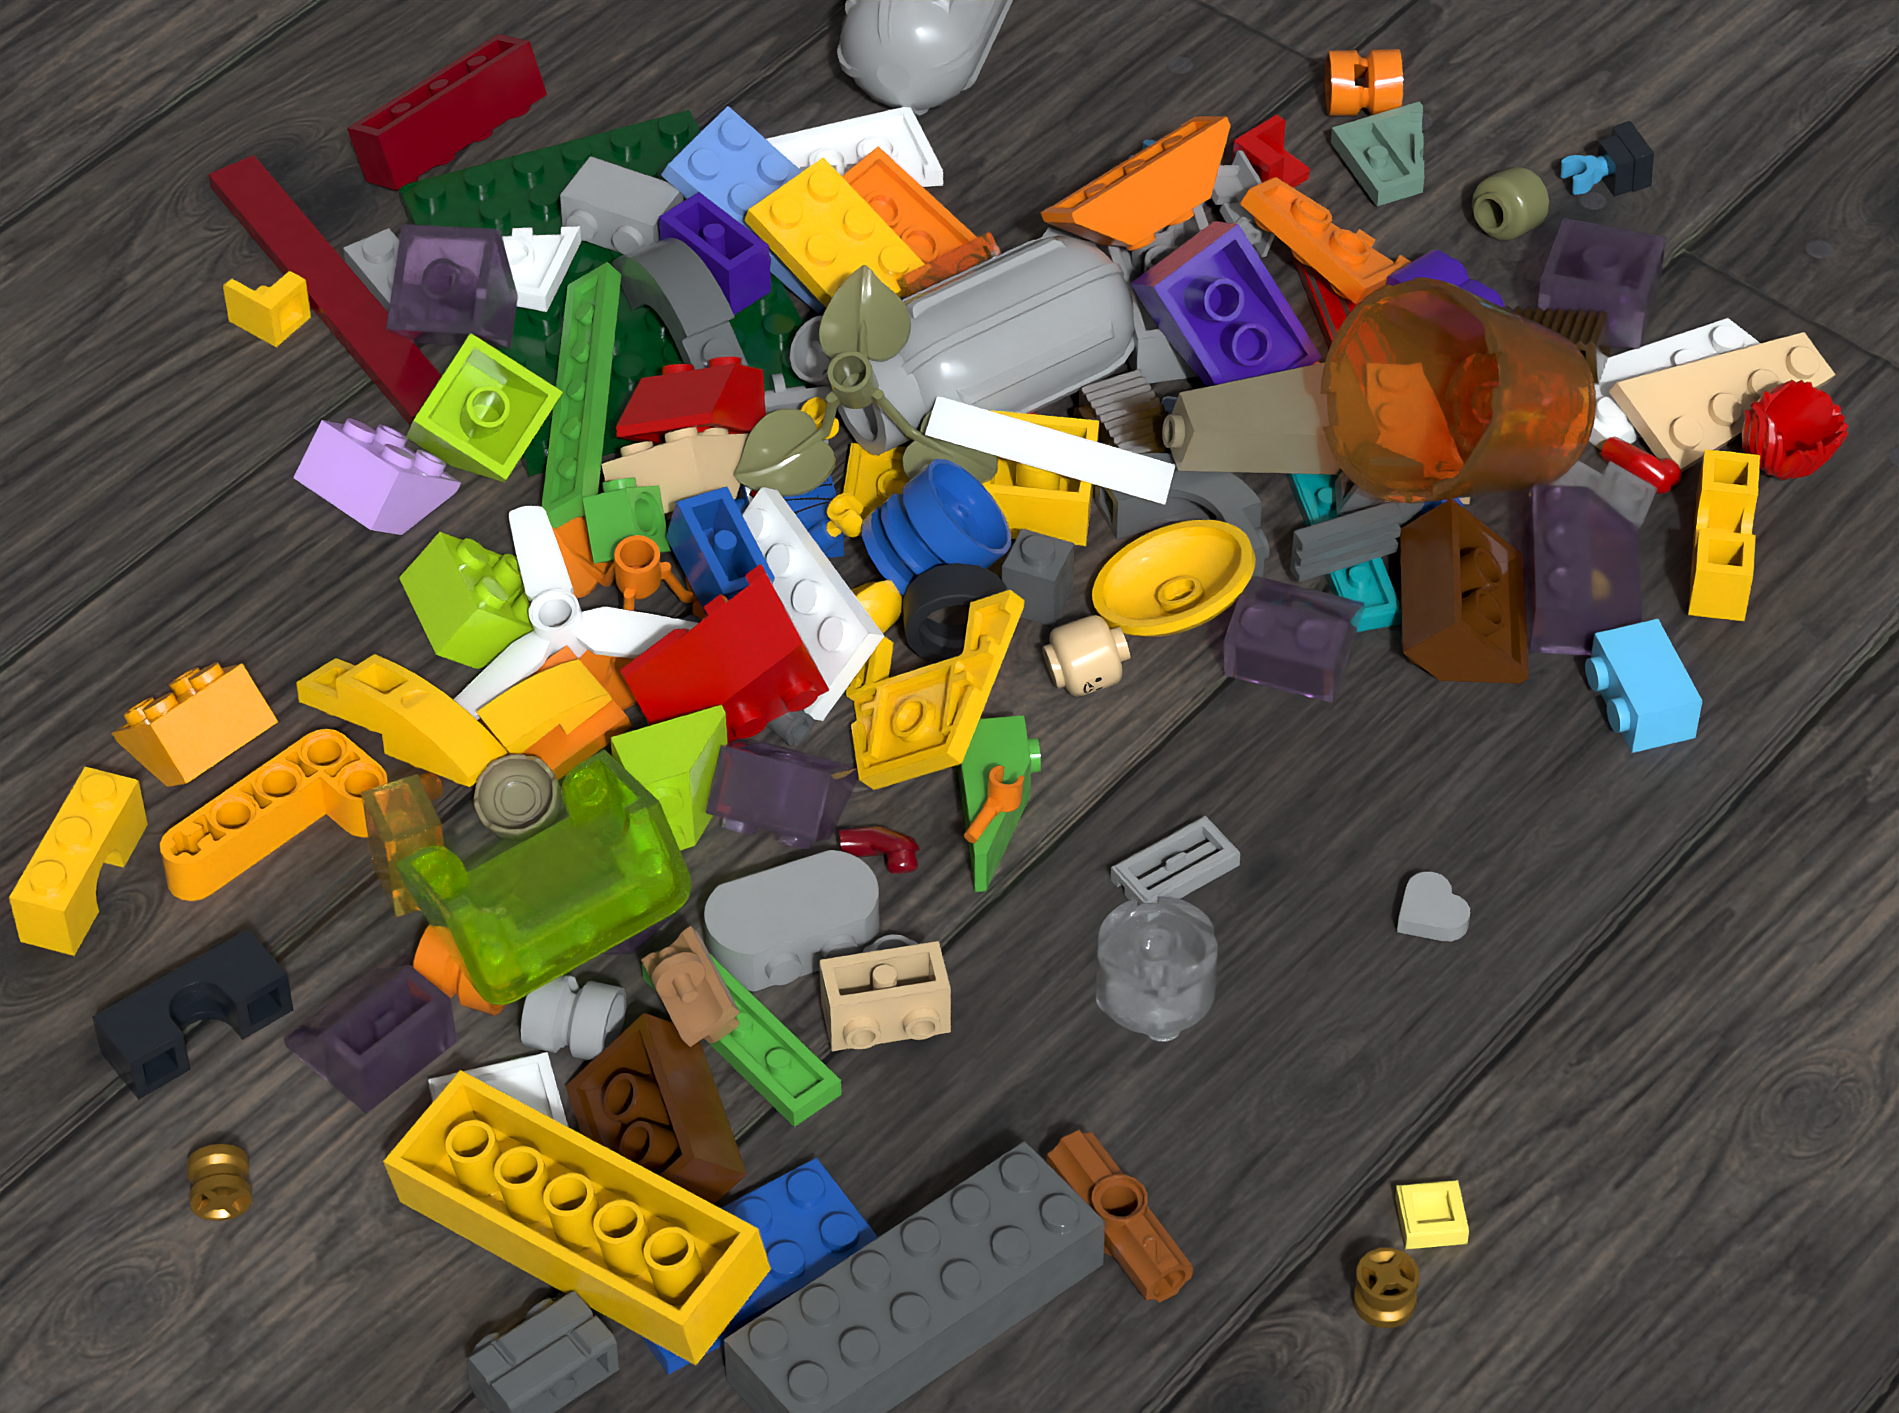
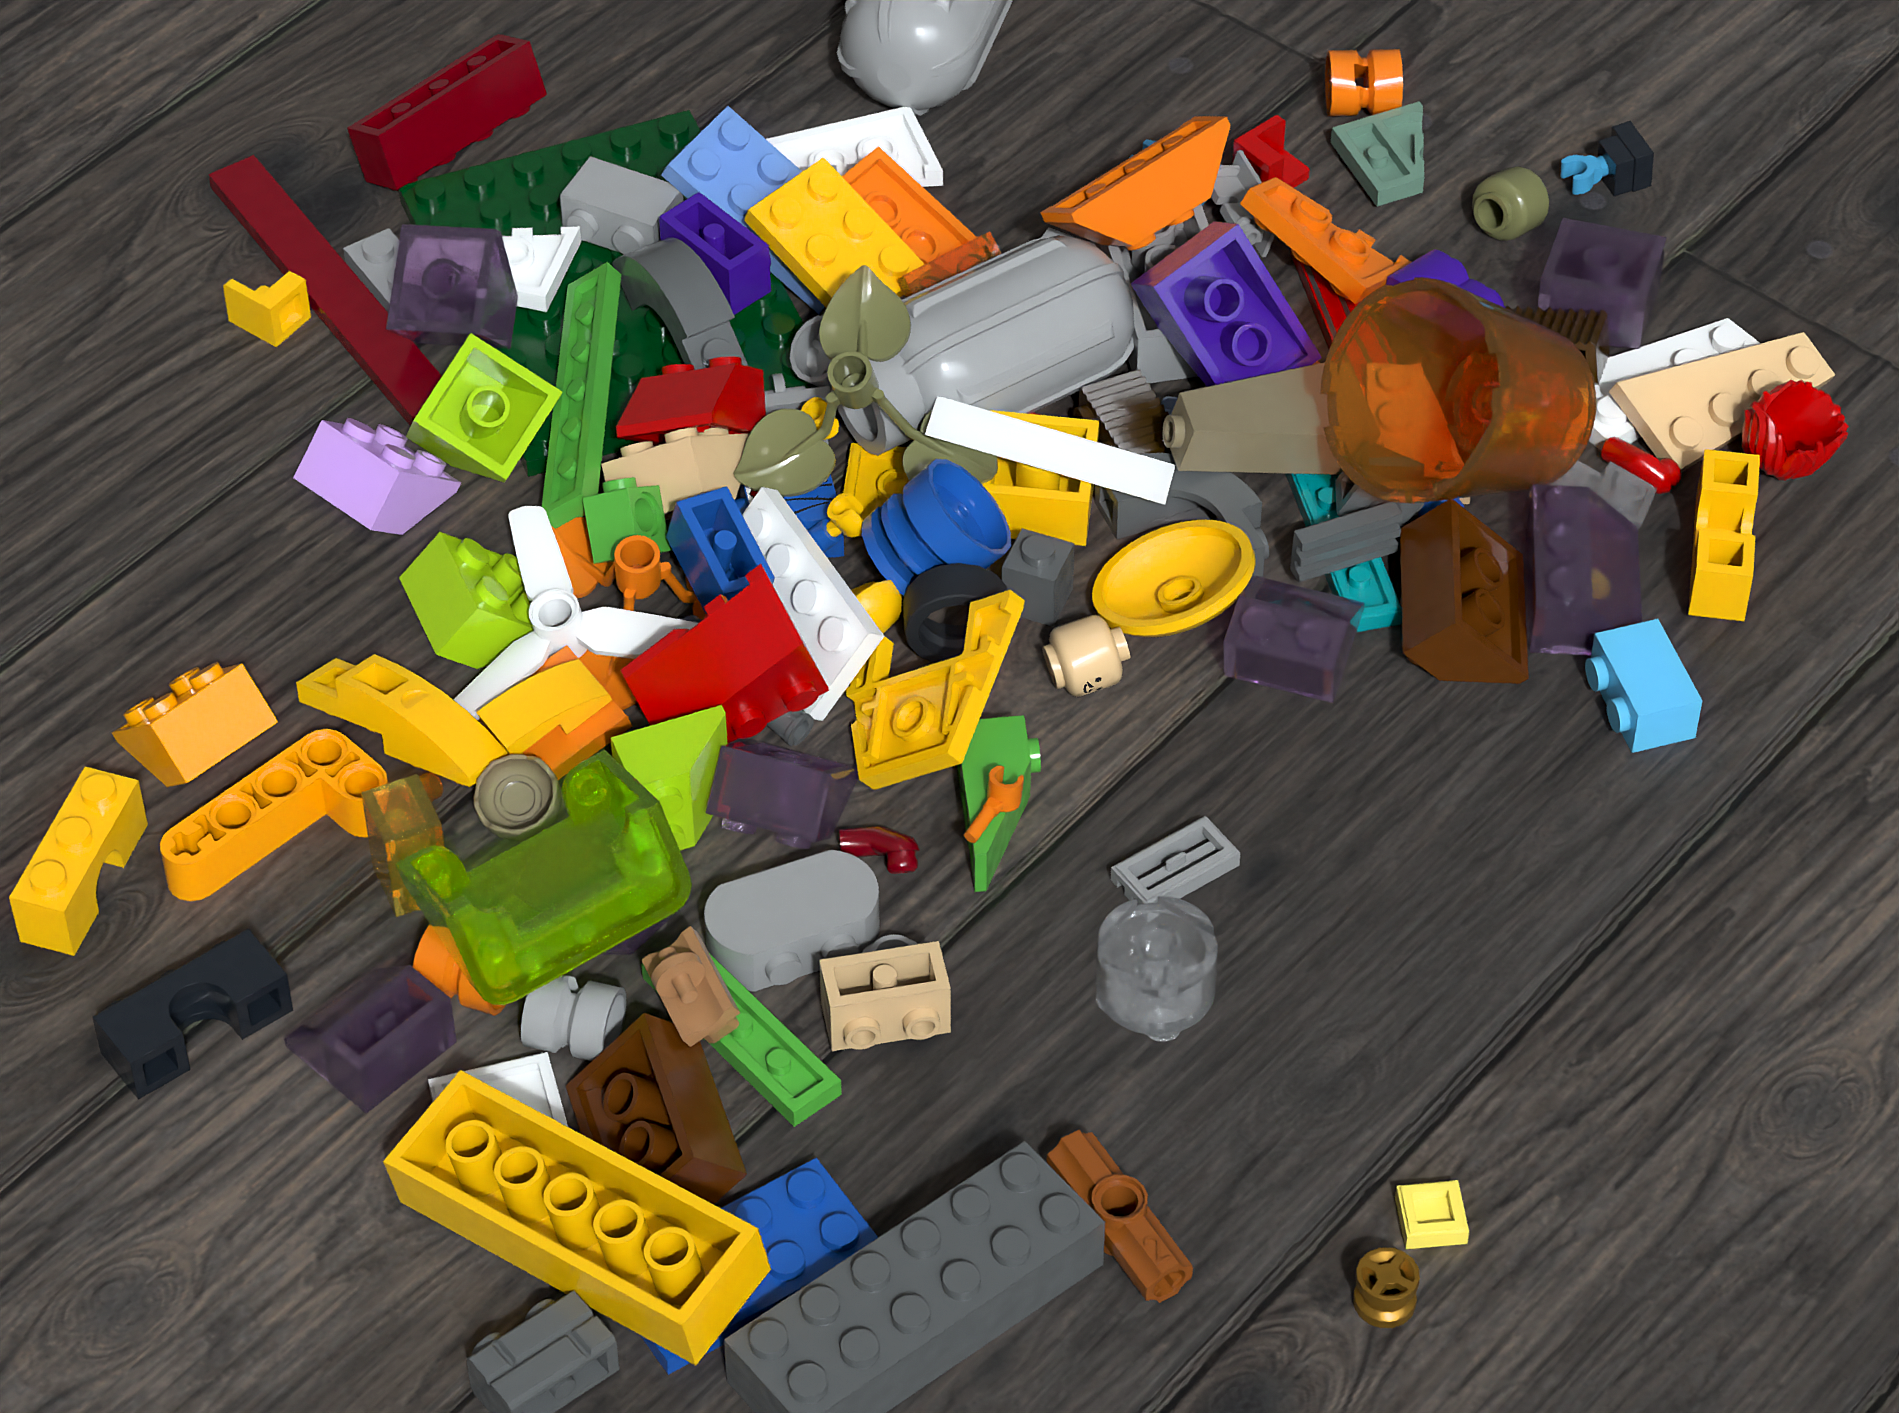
pearl gold wheel [186,1144,252,1221] -> none
light grey tile [1397,872,1470,941] -> none

